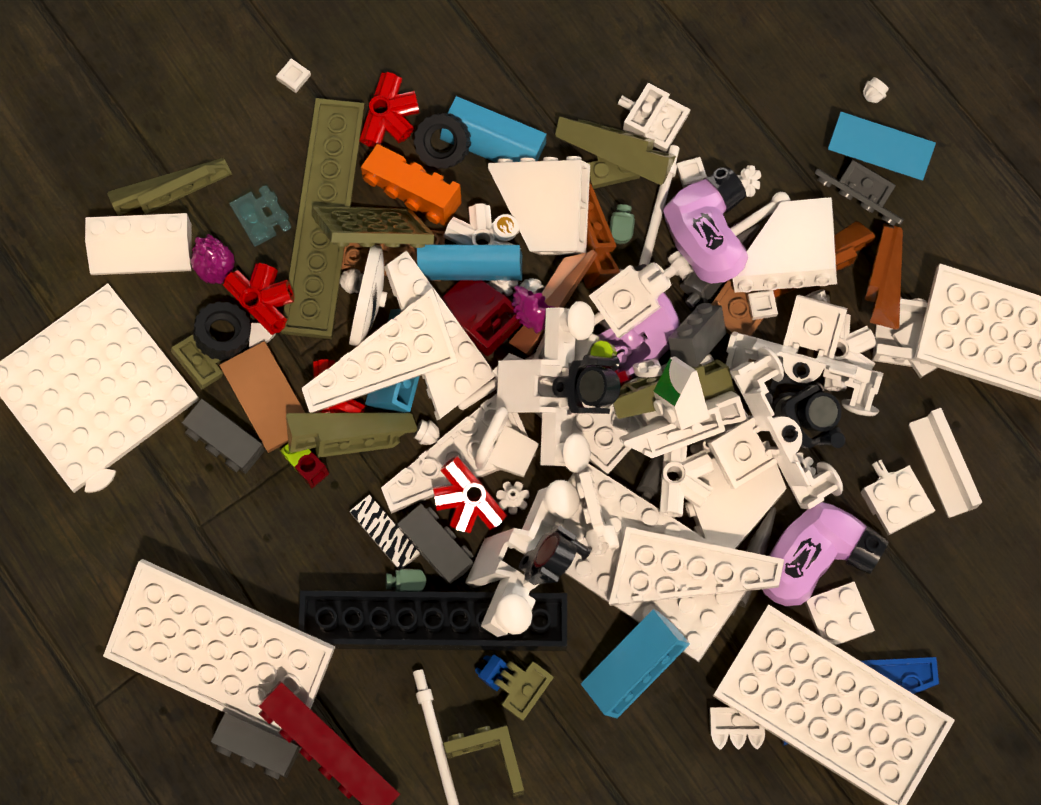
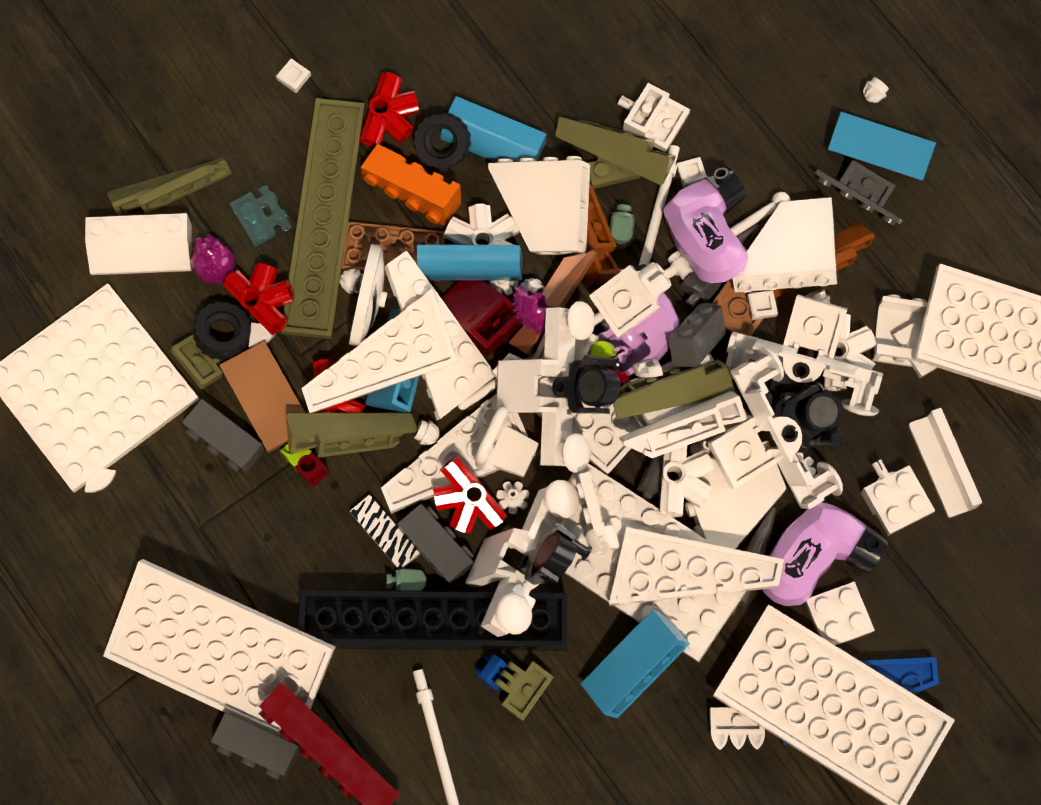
olive plate [312,206,434,248] -> none
olive bracket [444,726,524,797] -> none
white tile [493,214,519,241] -> none
white slope [653,356,710,430] -> none
white plant [737,165,761,197] -> none
dark orange wedge [865,223,903,330] -> none

